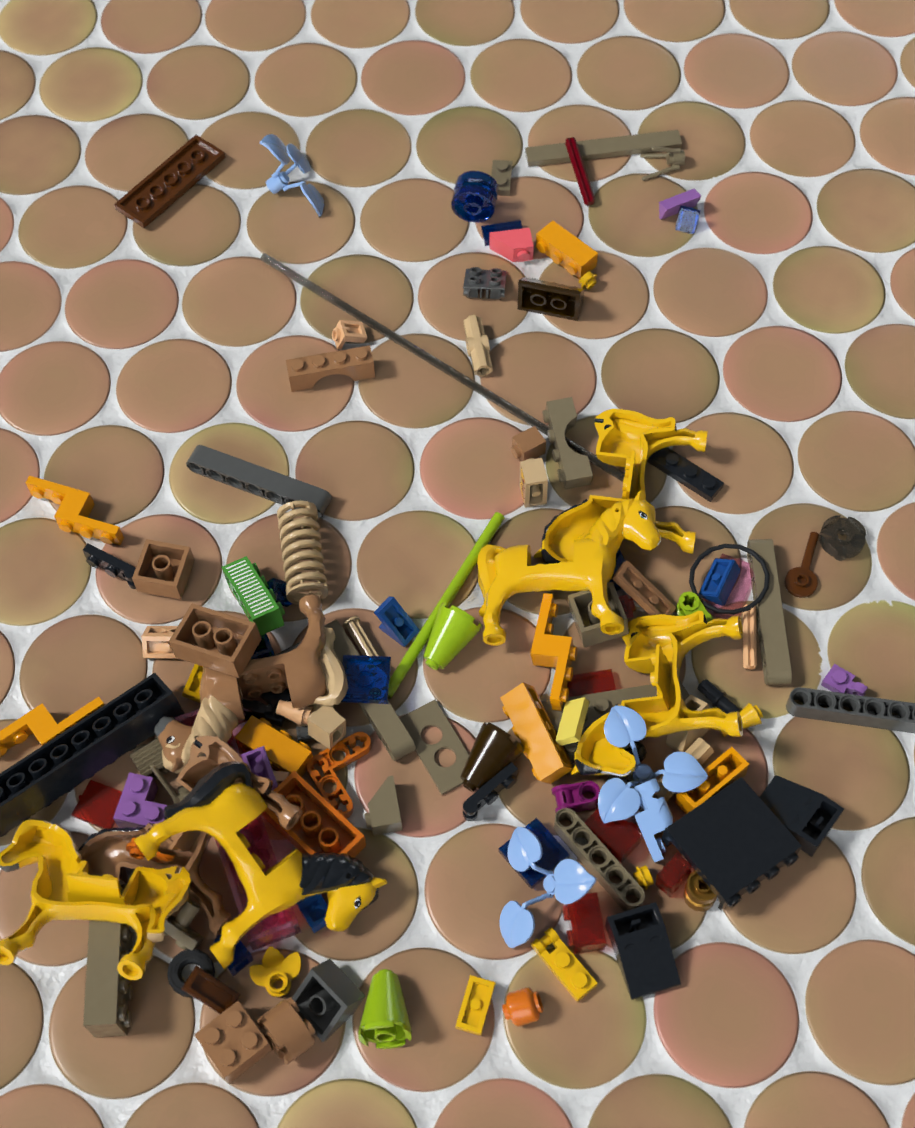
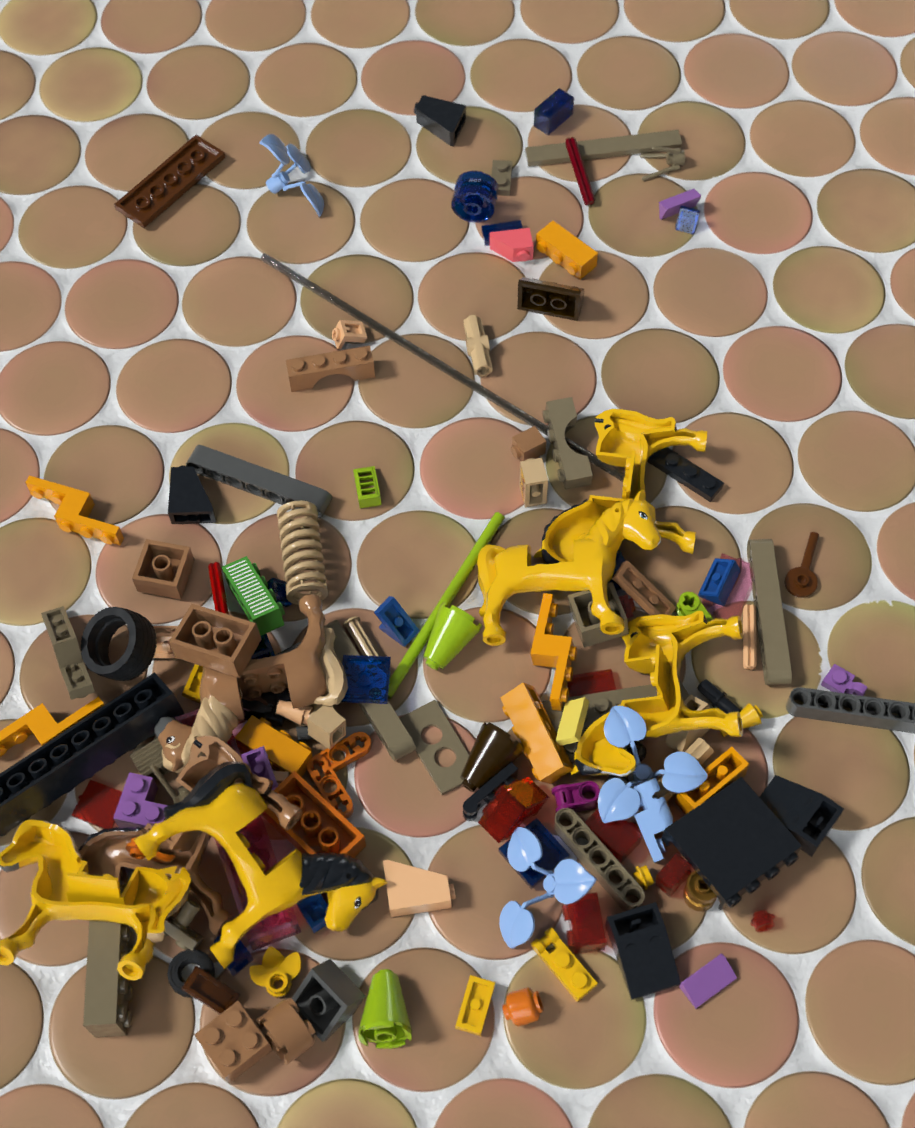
black plate [83,543,136,589] -> none
dark tan slope [364,776,403,836] -> none
dark grey hinge [463,267,507,299] -> none
yellow plate [578,271,597,290] -> none
black piece [689,544,770,615] -> none
clear smoke plate [818,515,866,561] -> none
none -> dark tan bracket [41,606,95,700]
none -> black tyre [80,607,157,681]
none -> black slope [168,465,216,524]
none -> red axle [208,562,229,615]
none -> lime slope [353,466,382,509]
none -> light nougat slope [383,860,456,917]
none -> black slope [414,95,466,147]
none -> clear red brick [478,777,549,843]
none -> clear blue brick [534,88,574,135]
none -> medium lavender slope [679,953,737,1009]
none -> clear red plate [750,910,775,932]

